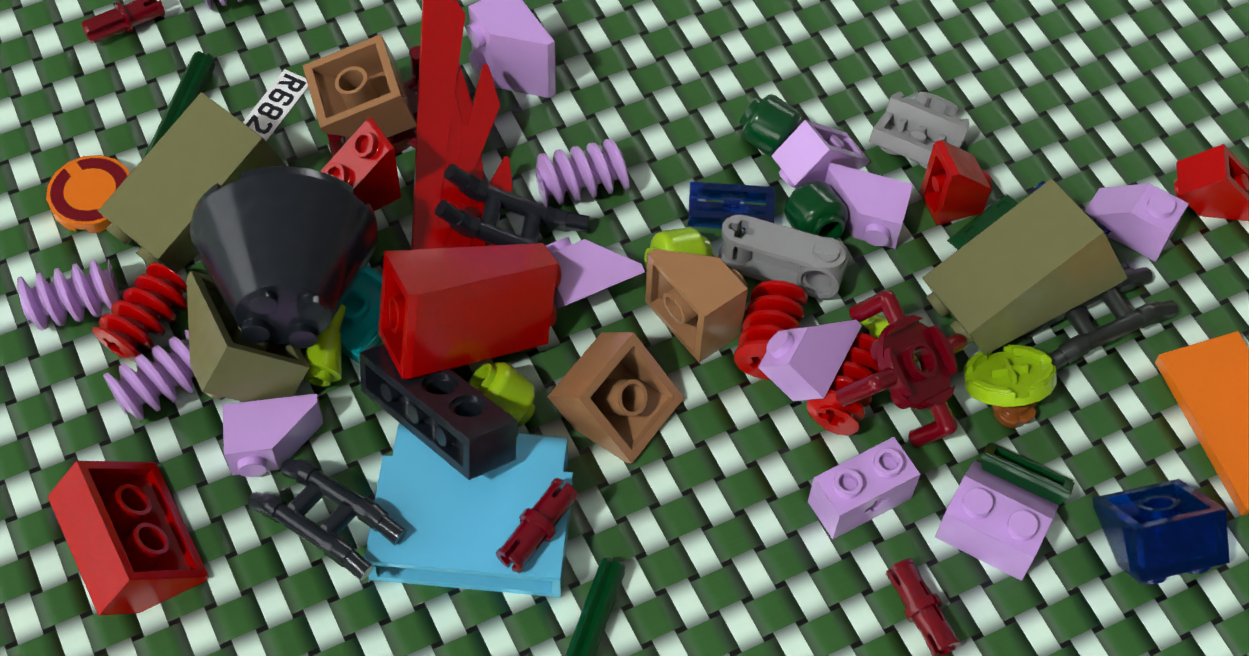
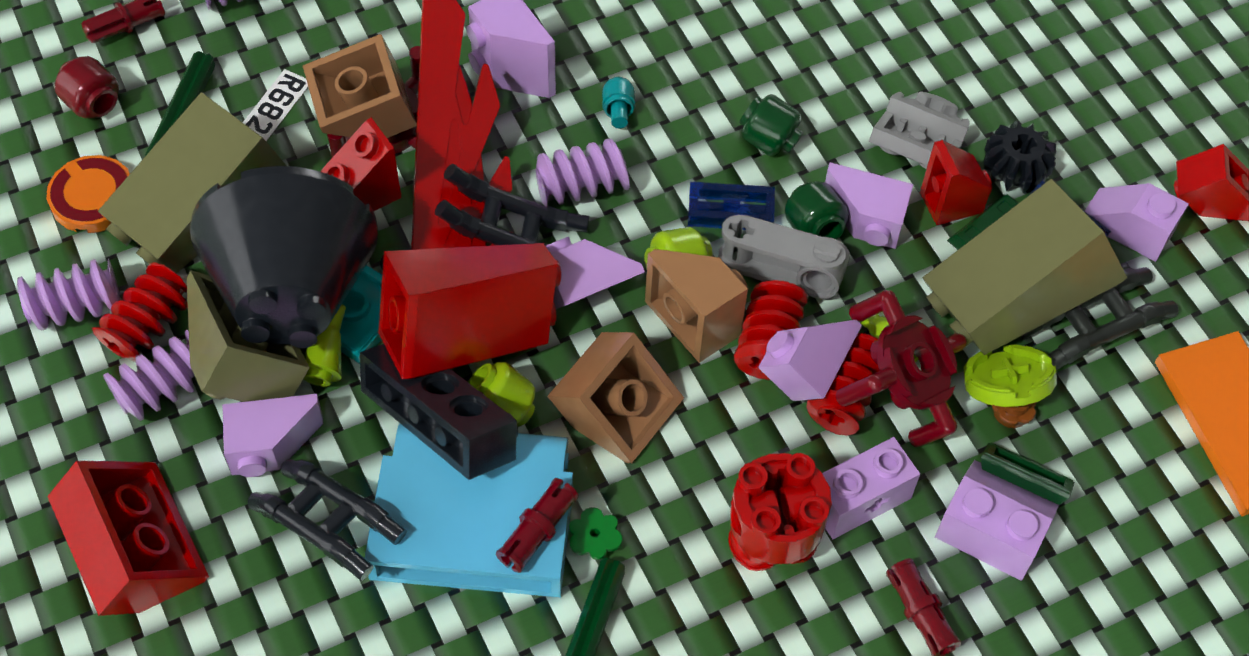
lavender slope [771,120,870,189] -> none
clear blue slope [1092,479,1230,584] -> none
none -> dark red head [54,56,119,119]
none -> green plant [569,507,622,560]
none -> teal cylinder [602,77,635,129]
none -> red piece [728,453,832,571]
none -> black gear [983,120,1056,194]

